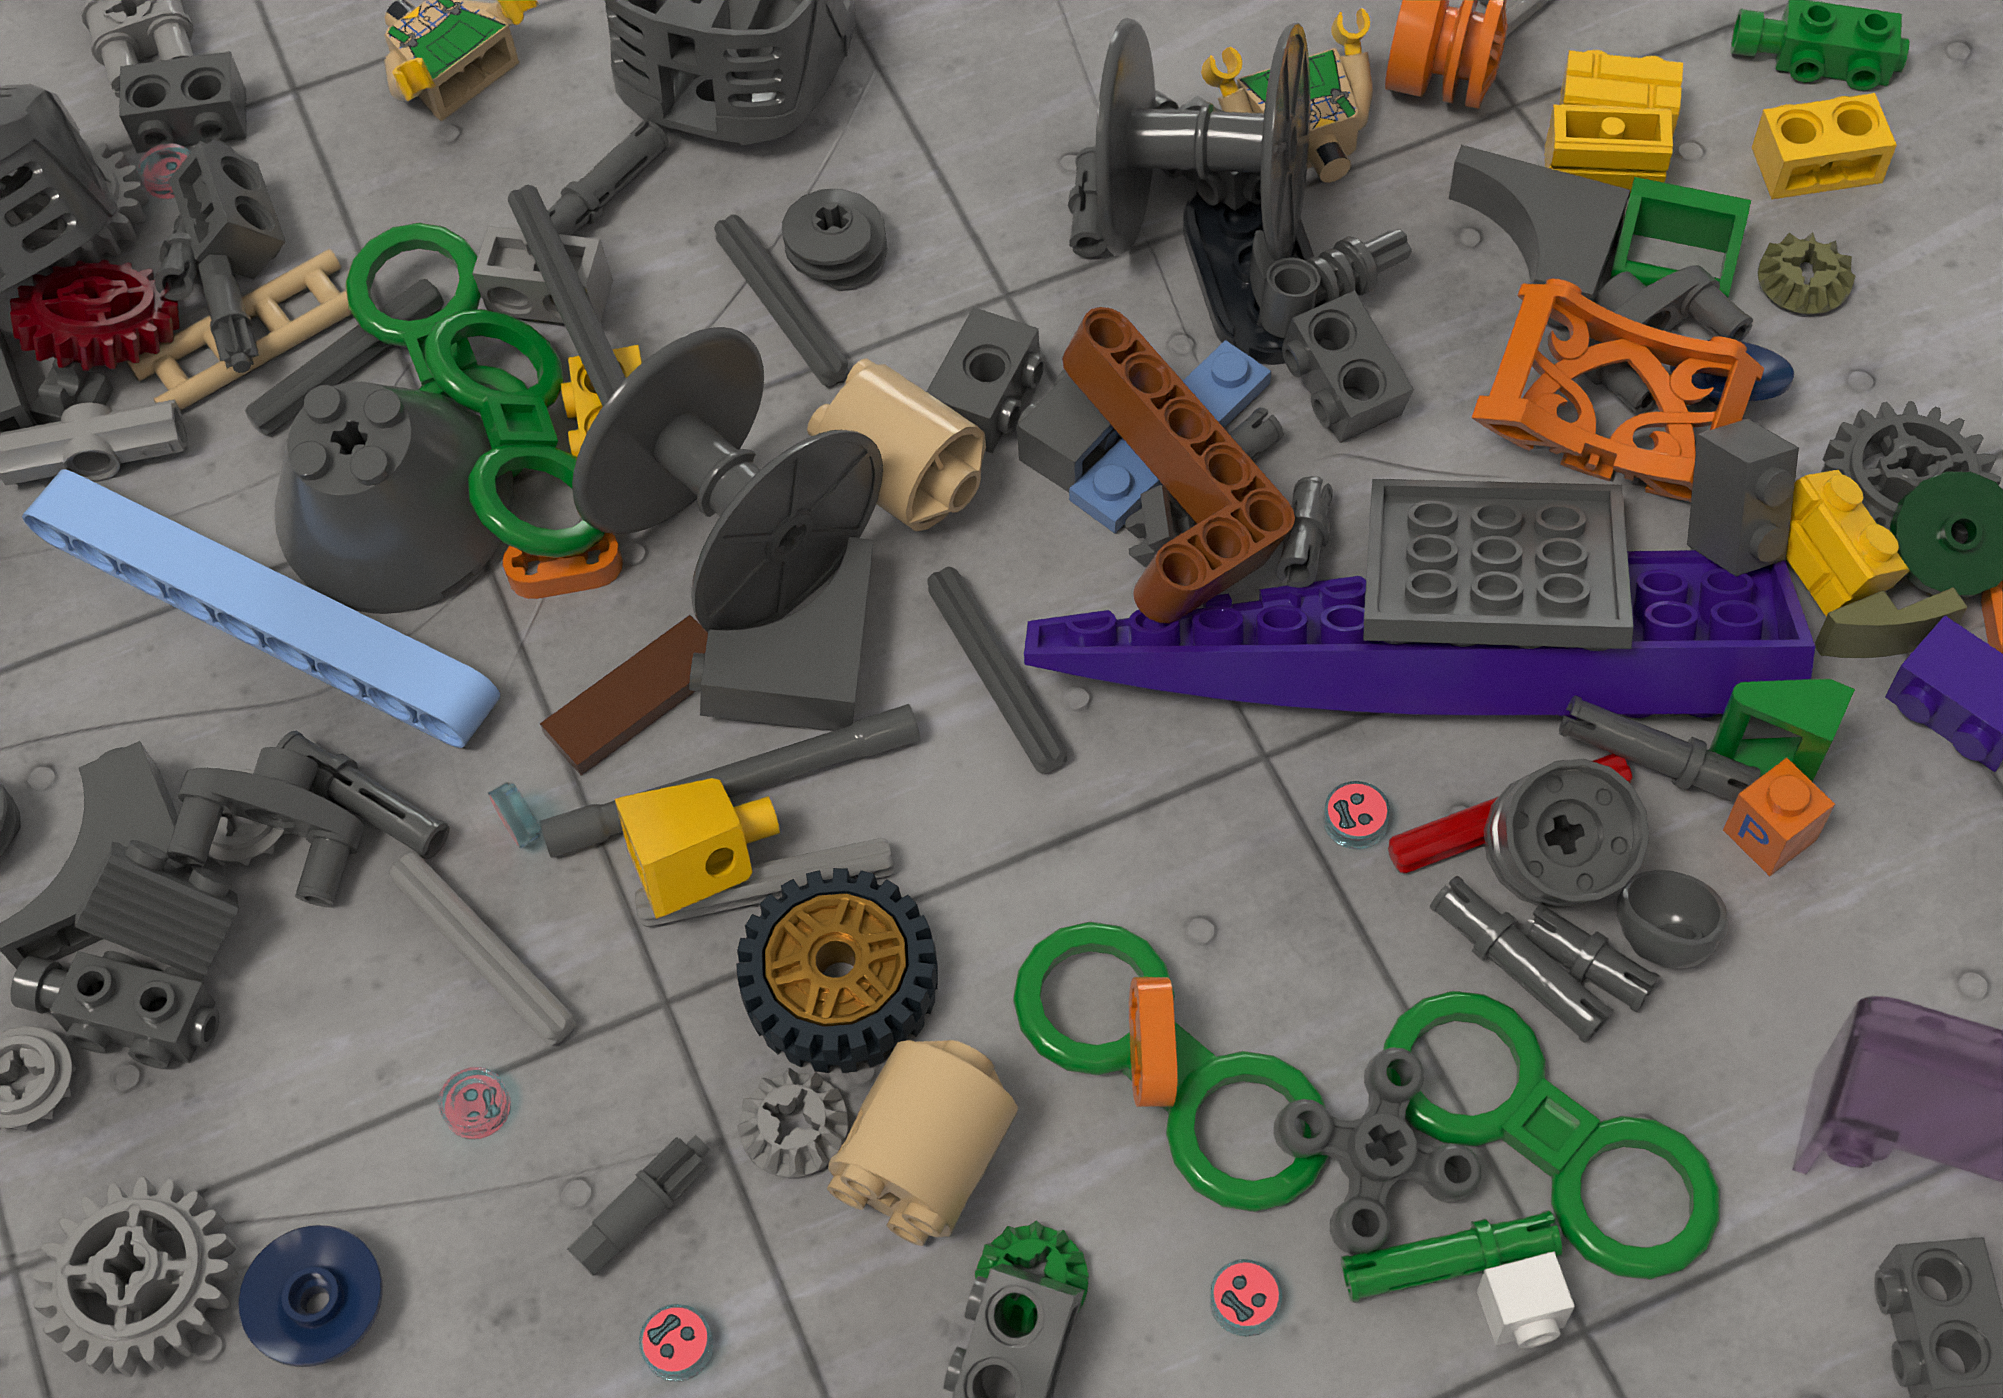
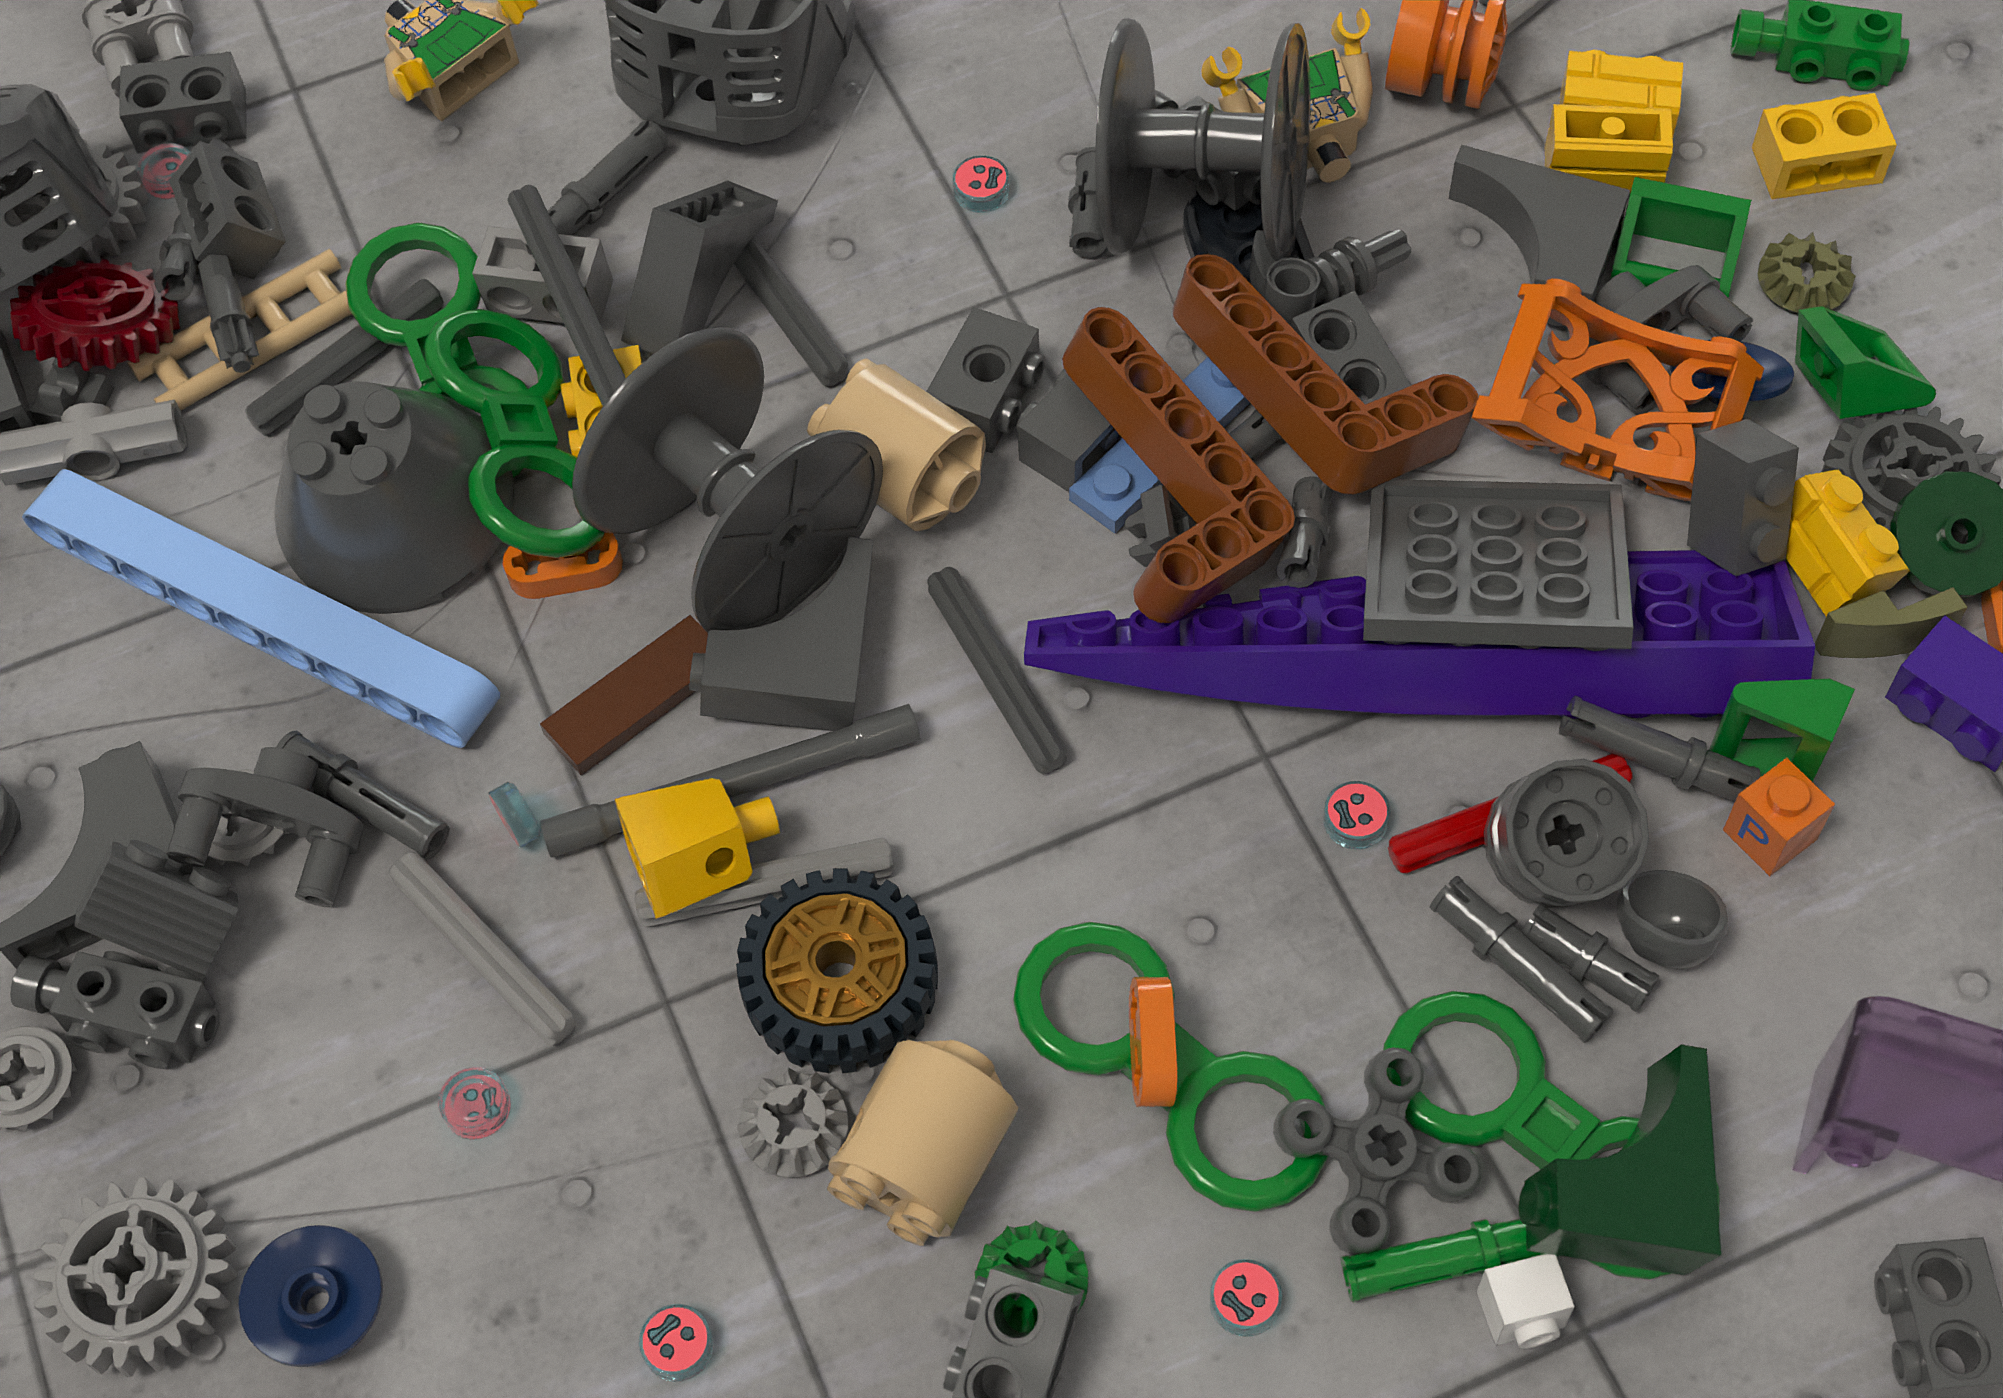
dark grey piece [567,1135,710,1276] -> none
dark grey piece [782,189,888,291] -> none
none -> dark grey arch [621,181,778,359]
none -> tile [953,156,1010,212]
none -> dark orange beam [1172,254,1478,495]
none -> dark green arch [1518,1044,1721,1275]
none -> green tile [1795,306,1936,419]

